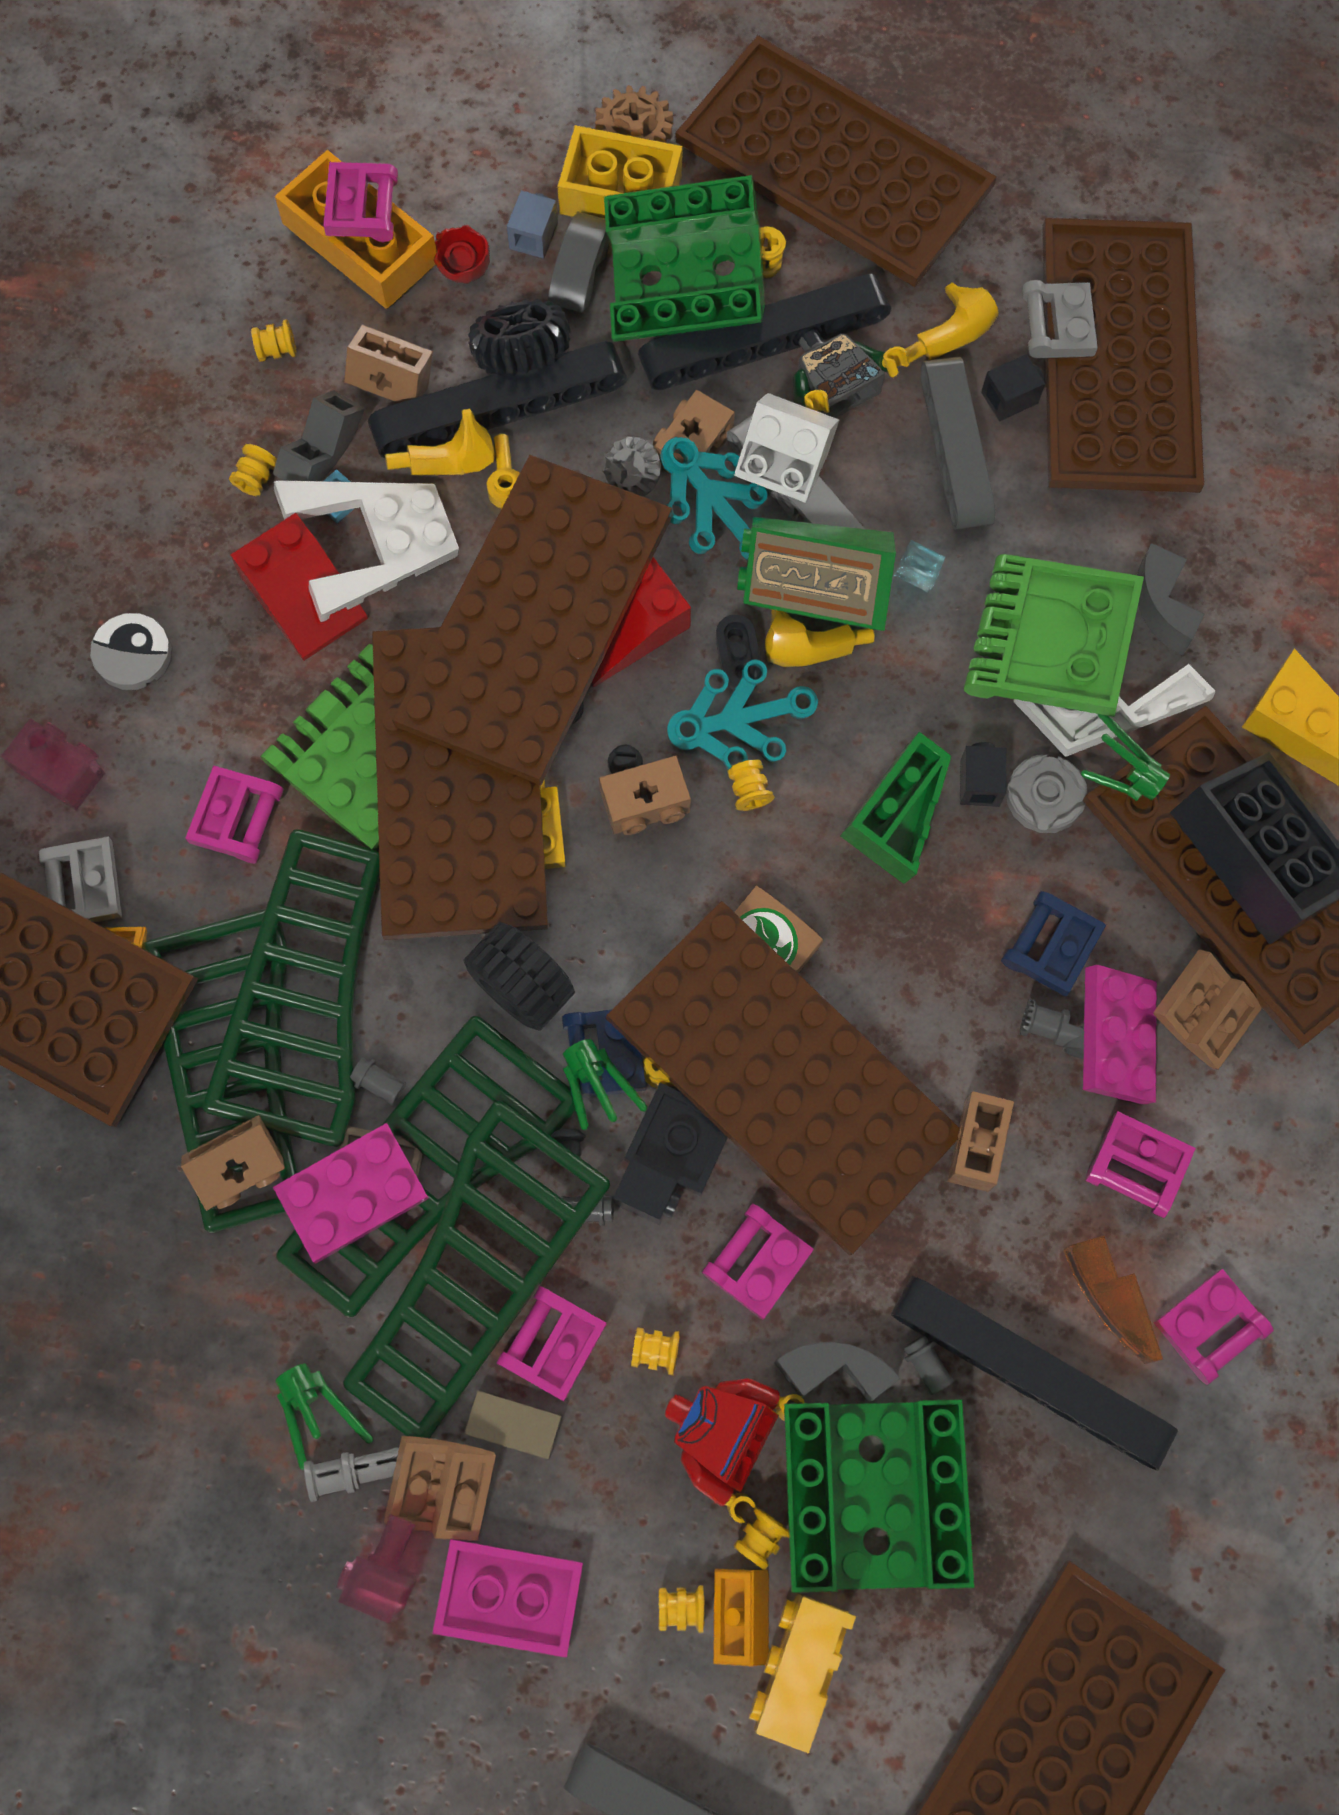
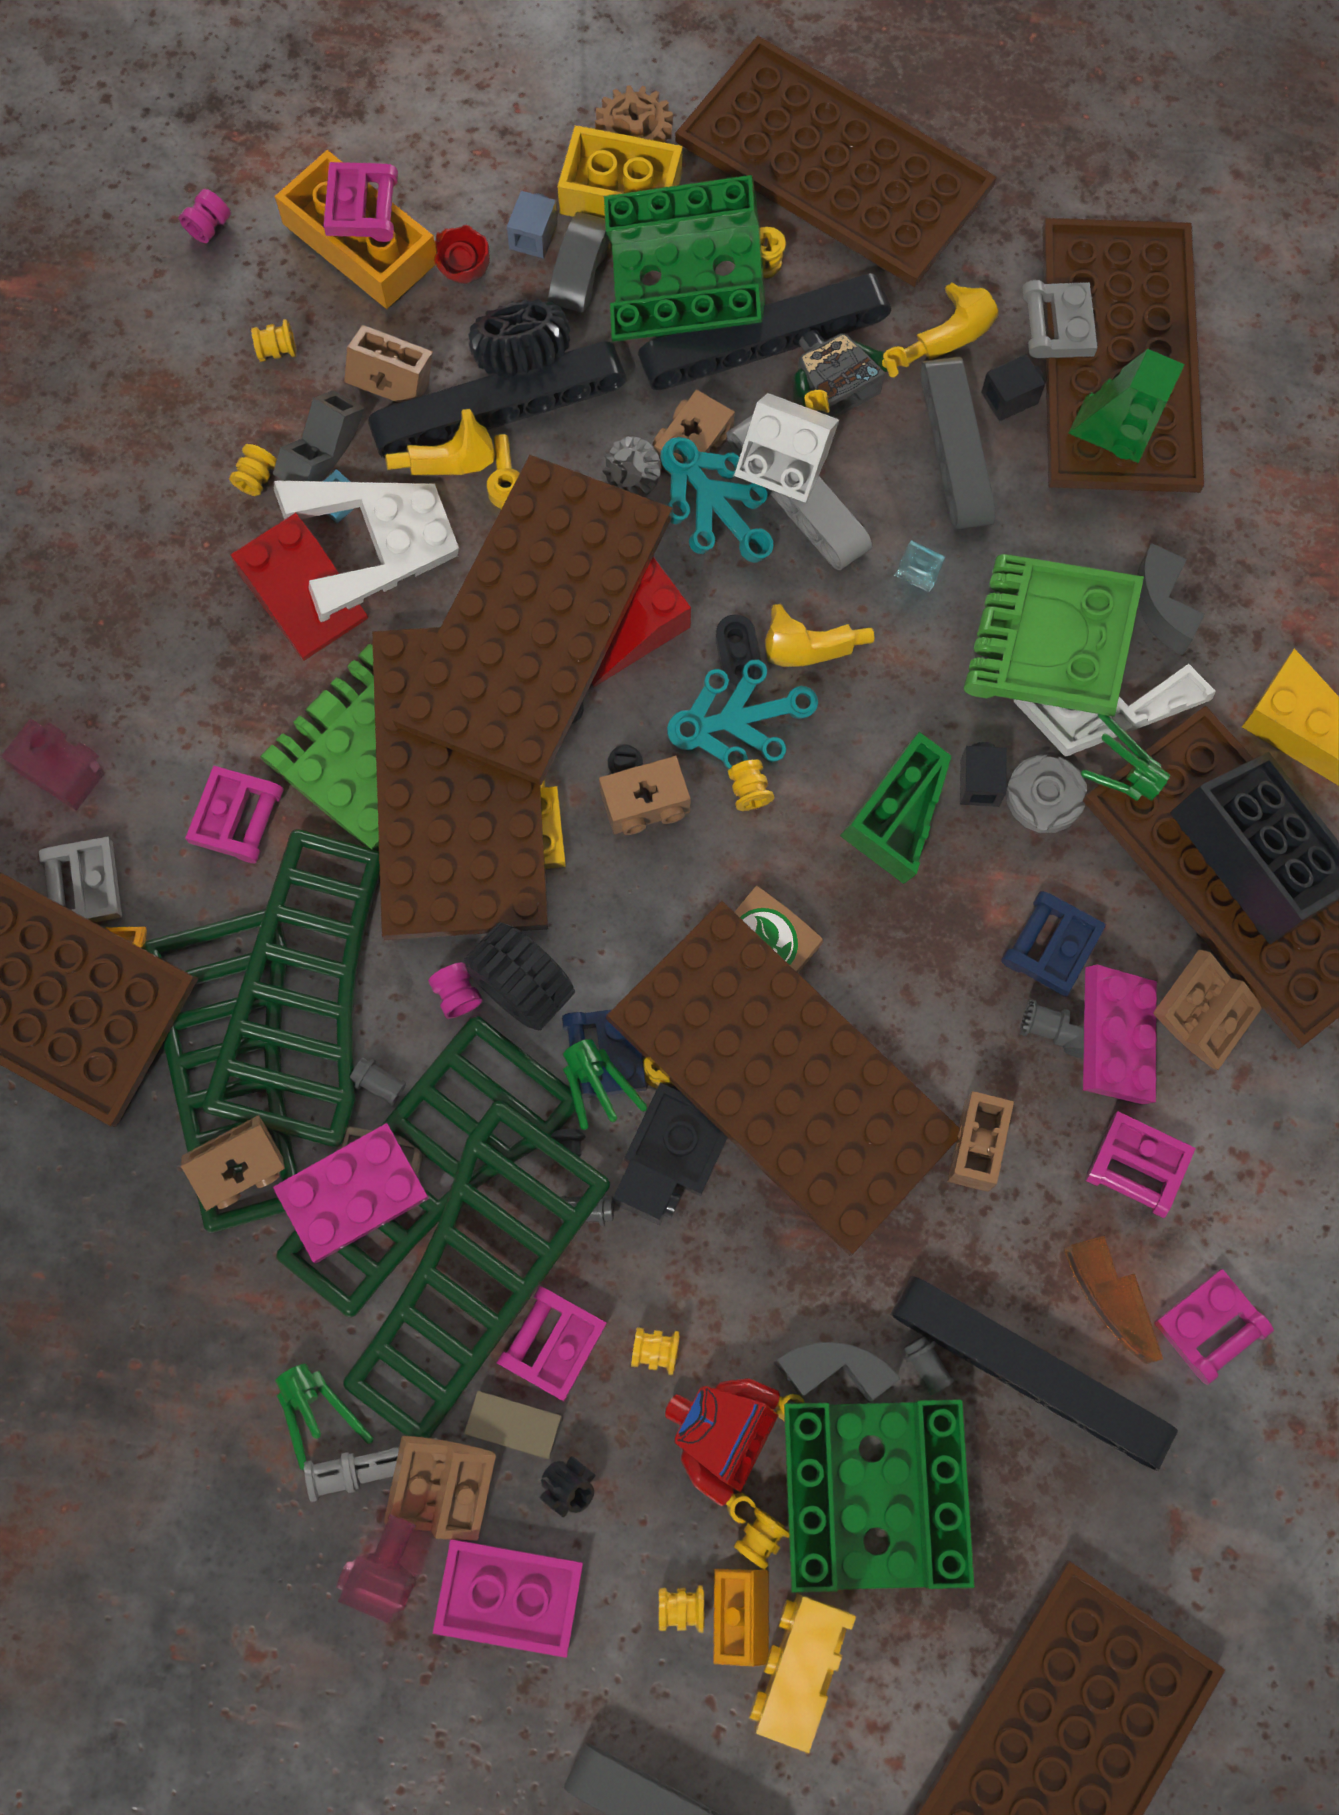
tile [90,613,172,690] -> none
dark pink plate [701,1203,814,1320] -> none
slope [737,517,896,631] -> none
none -> dark pink wheel [179,189,231,243]
none -> dark pink wheel [428,962,483,1019]
none -> black gear [540,1456,595,1517]
none -> green wedge [1068,349,1185,463]

